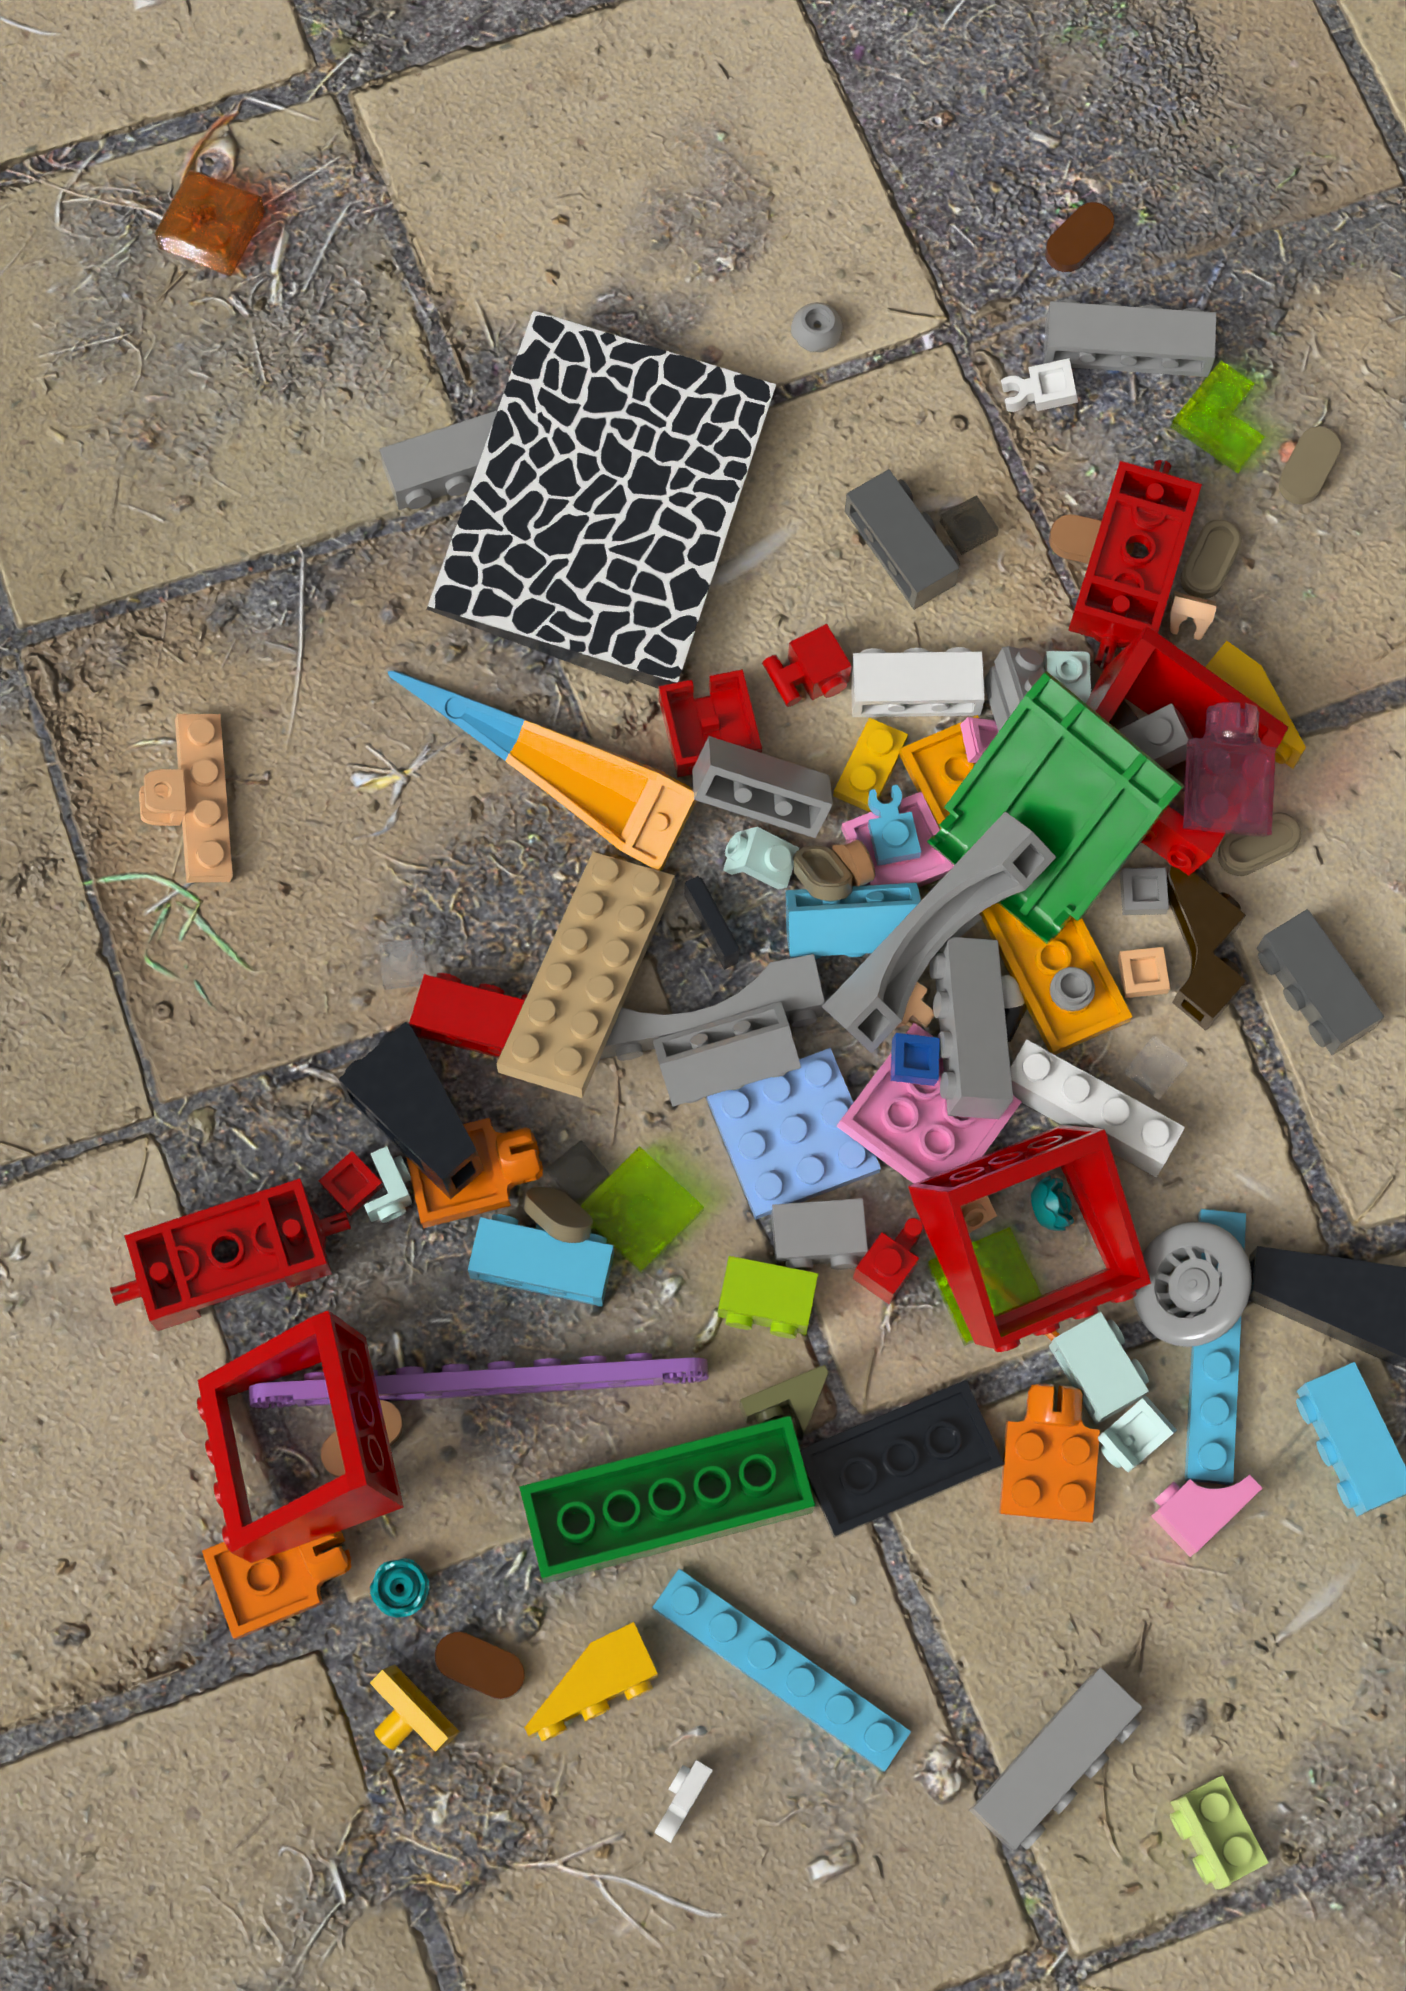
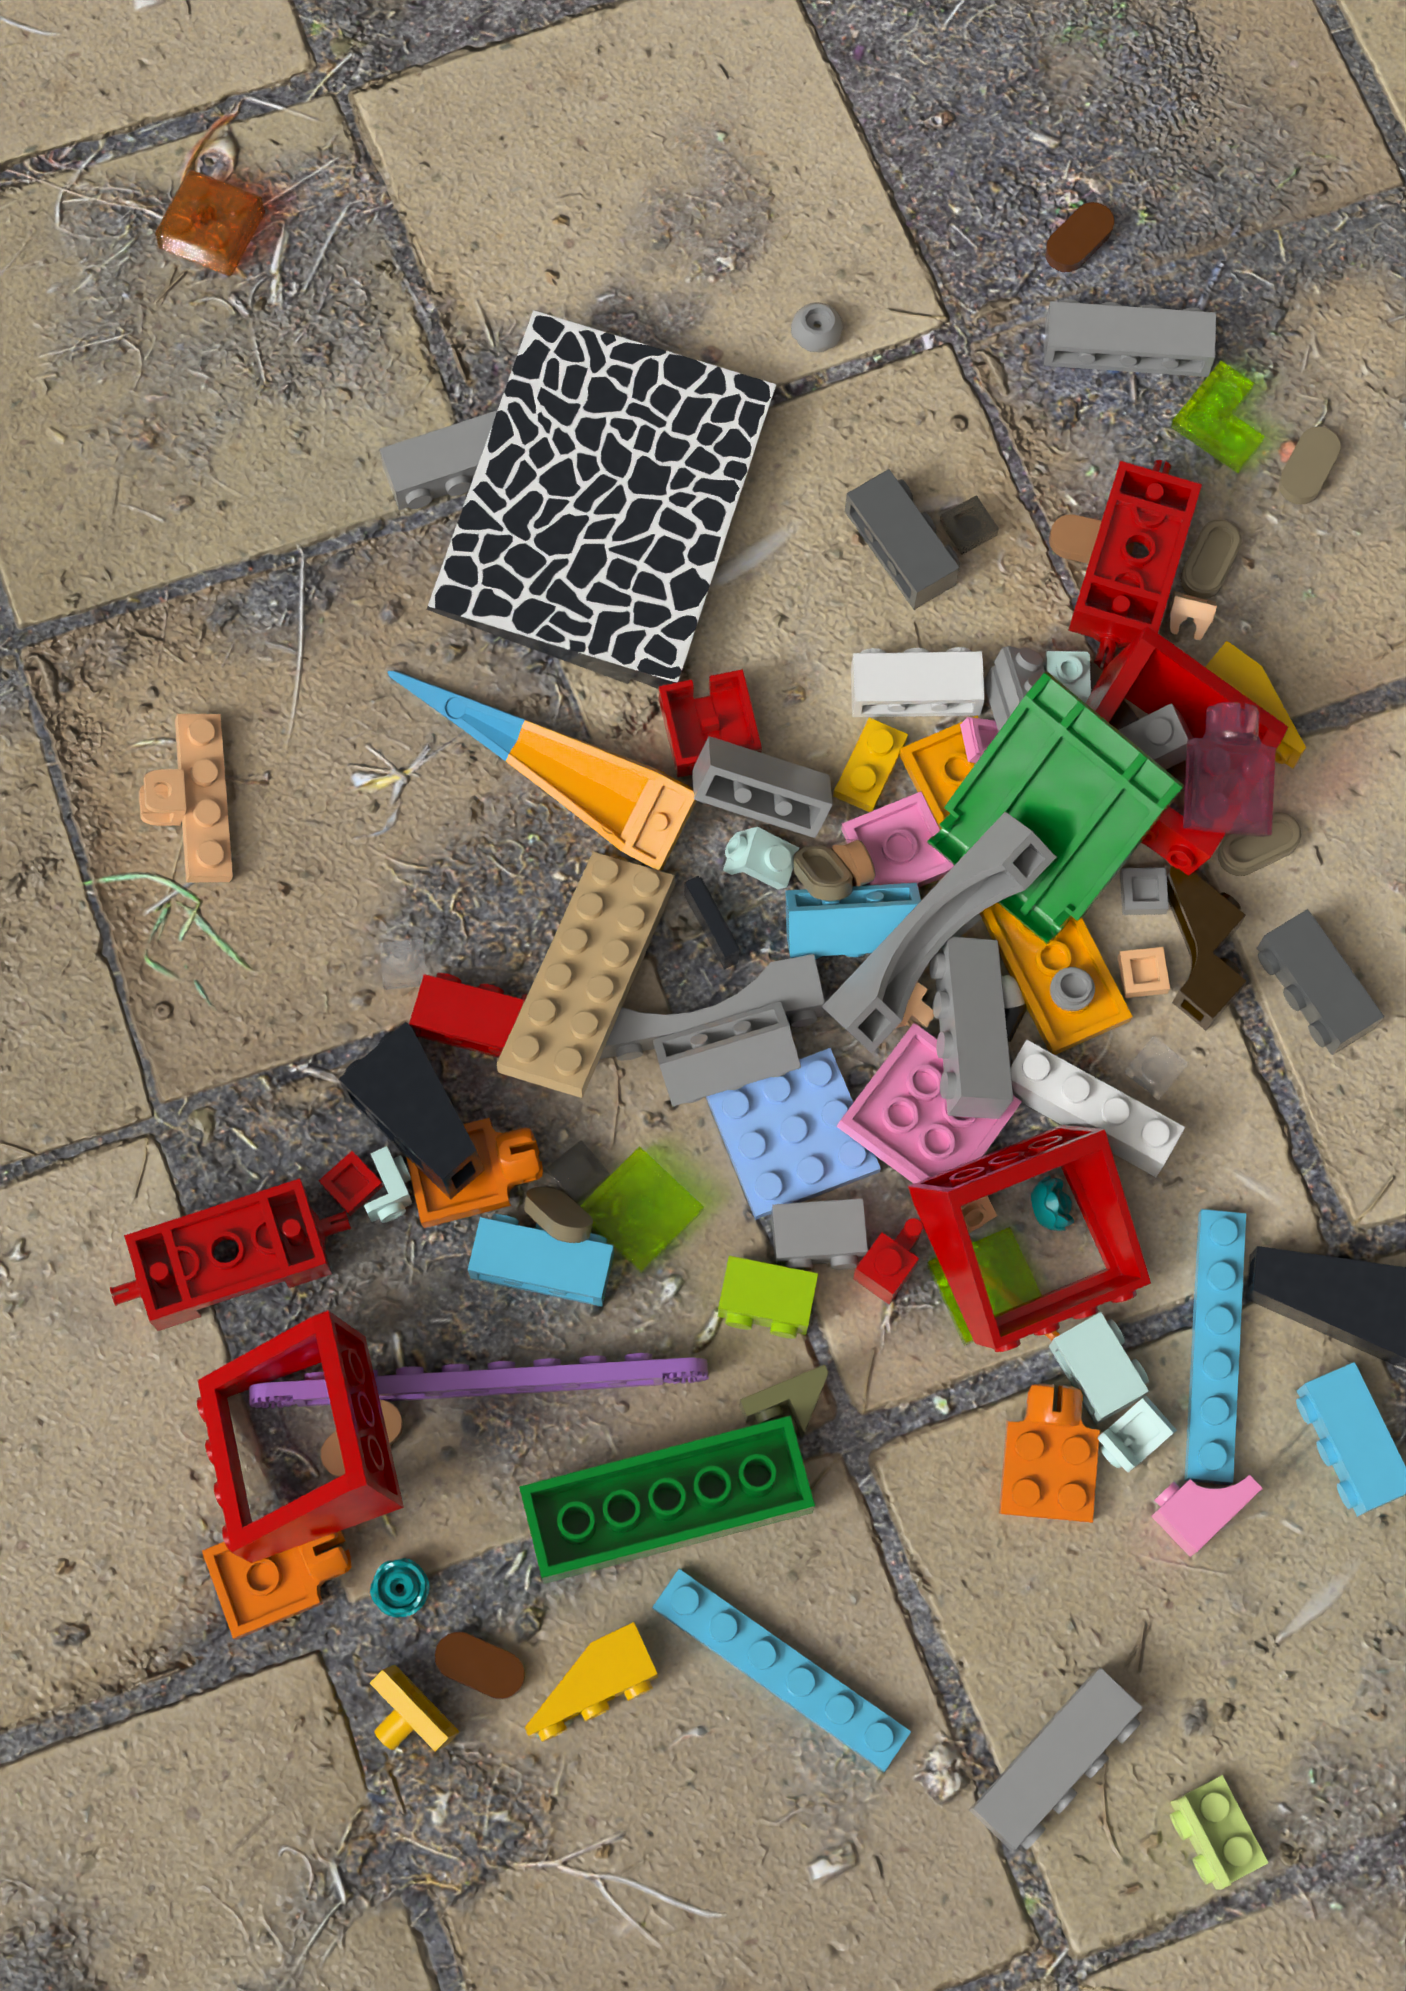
white plate [655,1760,713,1843] -> none
red brick [762,624,852,707] -> none
black plate [800,1380,1004,1538] -> none
medium azure plate [868,785,921,866] -> none
blue plate [890,1033,940,1086] -> none
white plate [1001,358,1078,412] -> none
light grey wheel [1133,1222,1251,1347] -> none

